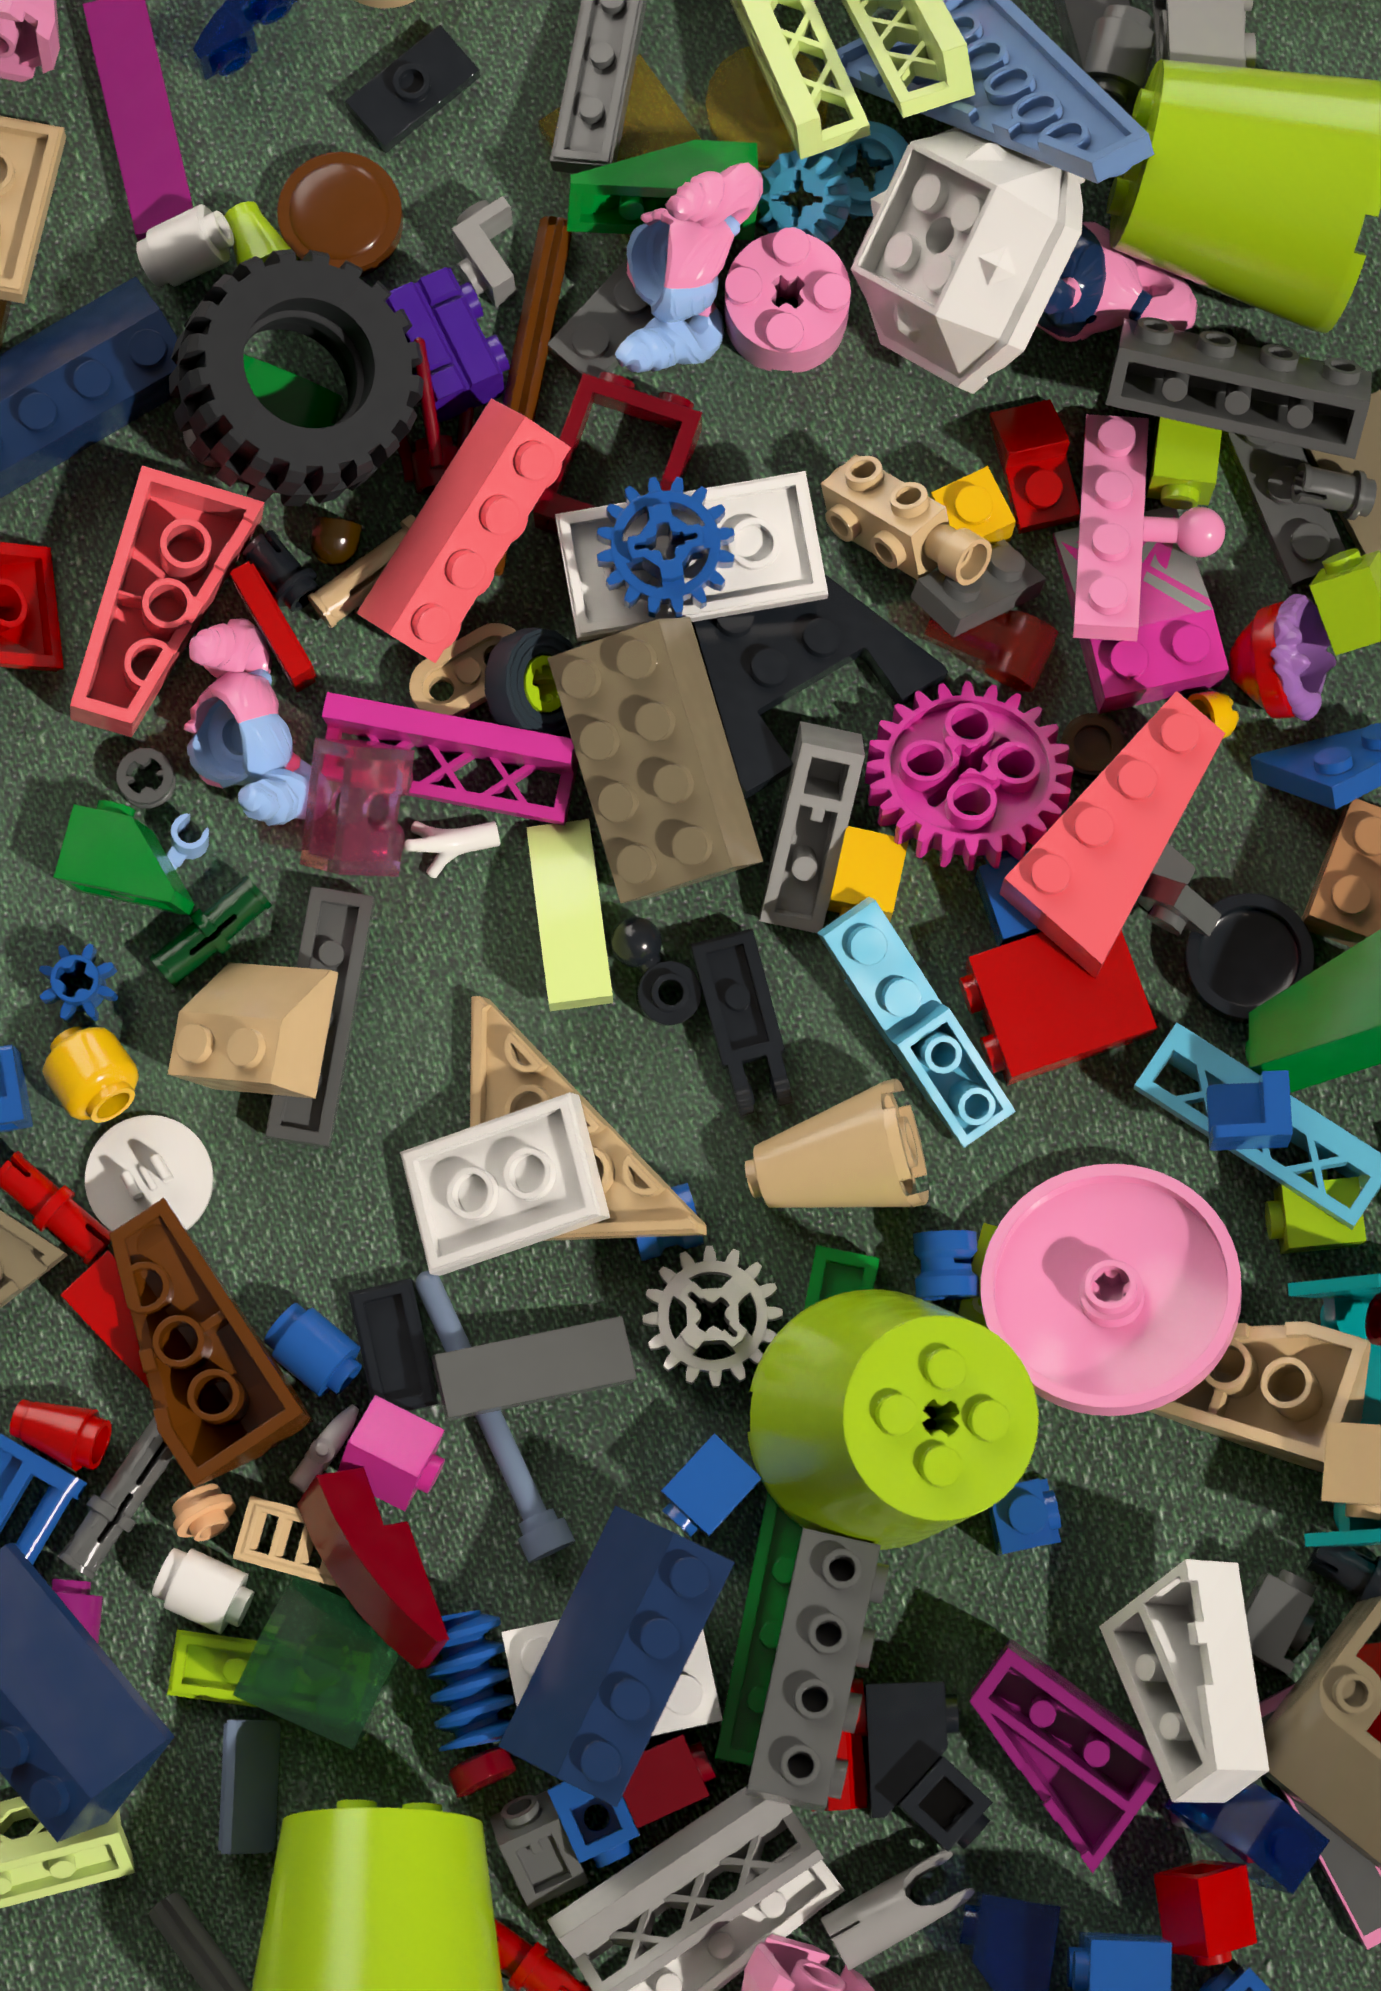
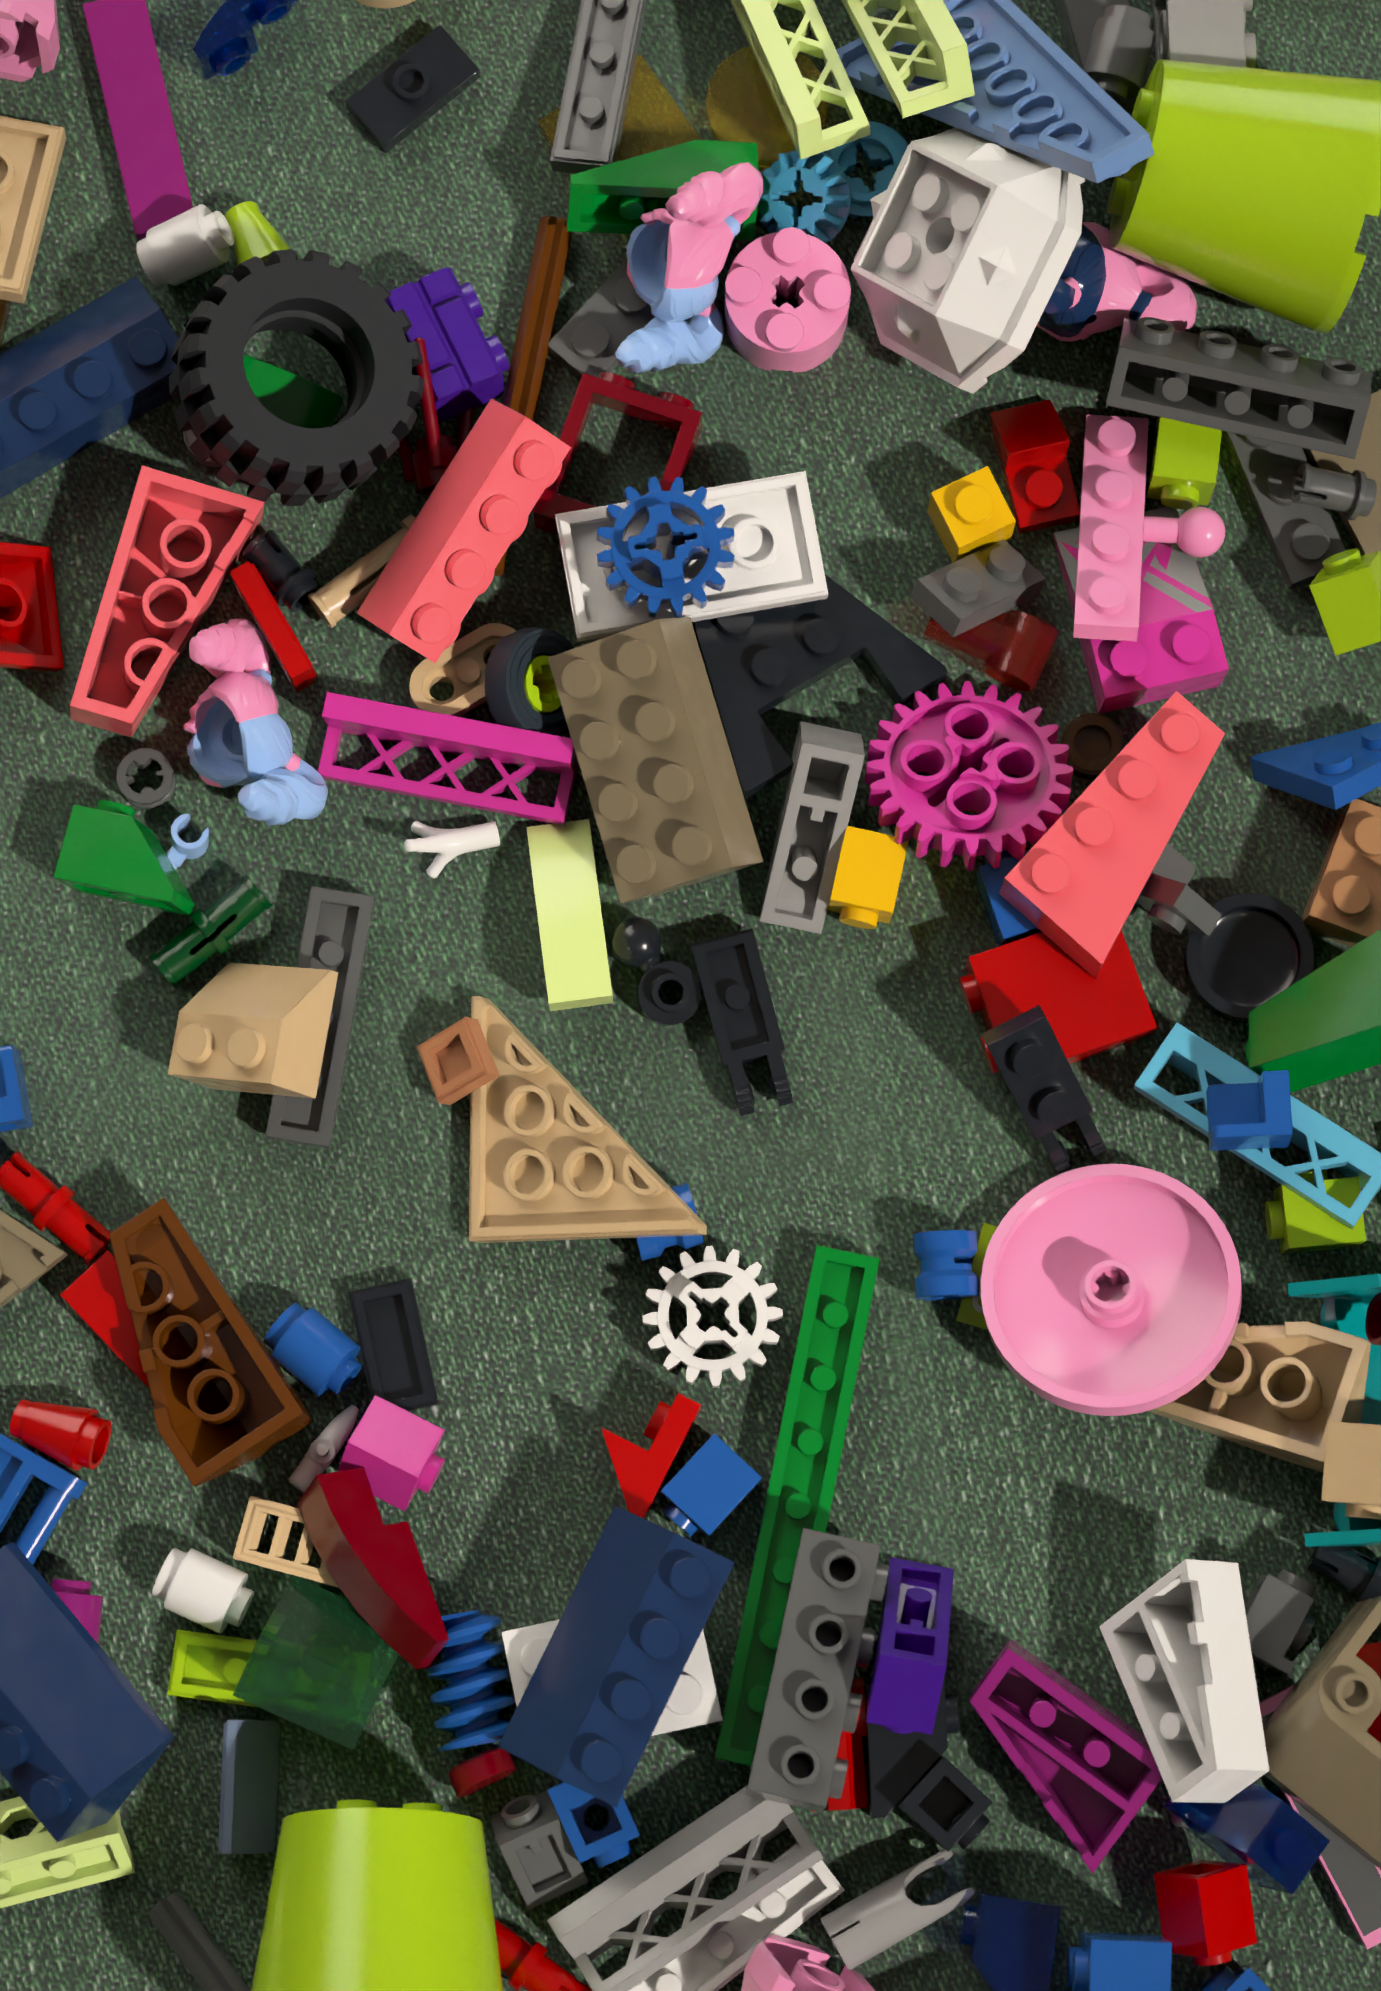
blue gear [39,944,118,1023] -> none
yellow head [42,1027,139,1123] -> none
dark grey pin [57,1416,174,1579] -> none
white piece [85,1115,214,1231] -> none
light nougat plate [172,1484,236,1542] -> none
reddish brown piece [277,152,403,278] -> none
clear pink brick [300,738,415,877] -> none
dark brown hinge [310,517,362,566] -> none
white tile [400,1092,610,1276] -> none
sand blue piece [415,1271,575,1563] -> none
dark grey tile [432,1316,637,1422] -> none
light grey bracket [451,196,516,308] -> none
dark red brick [623,1734,716,1828] -> none
tan cone [745,1078,929,1208] -> none
lime cone [747,1289,1038,1550] -> none
medium azure slope [817,897,1016,1148] -> none
tan brick [821,455,992,585] -> none
blue brick [987,1478,1061,1556] -> none
yellow hinge [1187,691,1239,739] -> none
hair [1228,594,1337,721] -> none
none -> nougat tile [417,1017,500,1105]
none -> red slope [601,1393,701,1519]
none -> dark purple slope [866,1557,954,1735]
none -> black hinge [981,1005,1107,1175]

